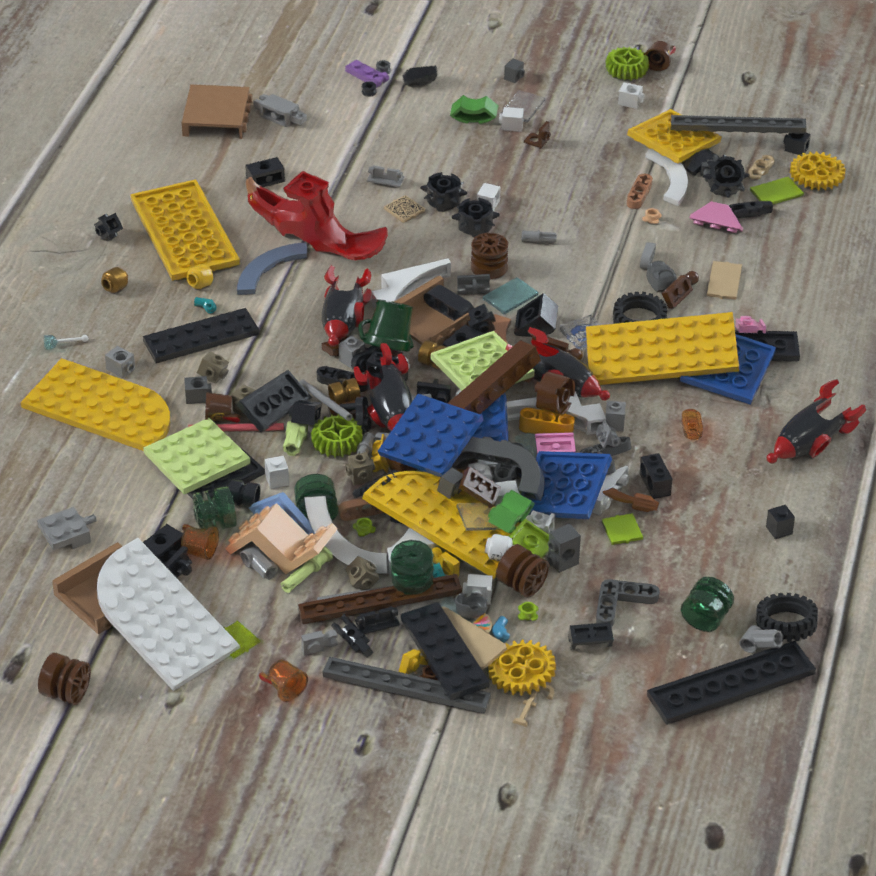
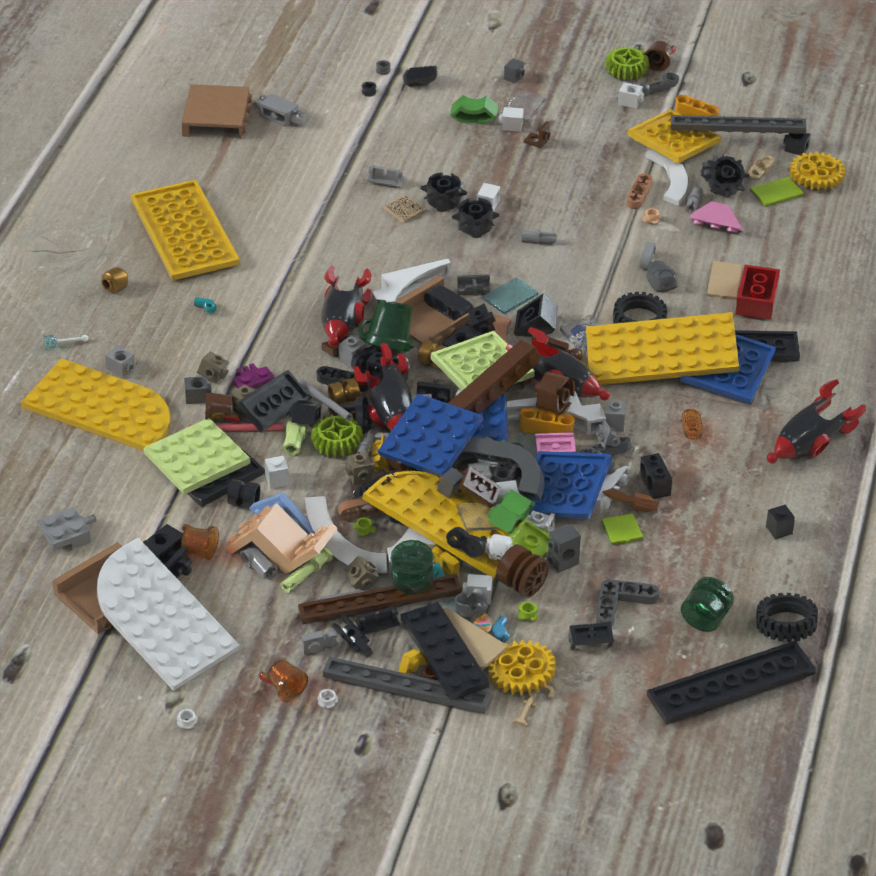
reddish brown wheel [38,653,91,705] -> none
black brick [94,213,124,240] -> none
black plate [143,308,259,363] -> none
yellow head [187,264,213,289] -> none
clear green wheel [193,487,237,532] -> none
clear neon green piece [223,621,260,659] -> none
sand blue tile [237,242,307,295] -> none
black brick [245,157,285,187] -> none
red animal [246,171,388,261] -> none
clear green wheel [294,474,338,521] -> none
medium lavender plate [345,60,389,88] -> none
reddish brown wheel [471,233,508,279] -> none
reddish brown plate [661,271,699,309] -> none
black slope [682,148,719,176] -> none
black hinge [729,201,773,219] -> none
bright pink plate [735,316,766,333] -> none
light grey piece [739,625,783,653] -> none
none -> white plate [177,709,198,729]
none -> magenta hinge [233,363,275,389]
none -> white plate [317,689,338,709]
none -> black piece [446,527,487,558]
none -> dark grey piece [639,72,680,96]
none -> light orange beam [674,95,719,116]
none -> light grey pin [685,186,703,214]
none -> red brick [735,265,780,320]

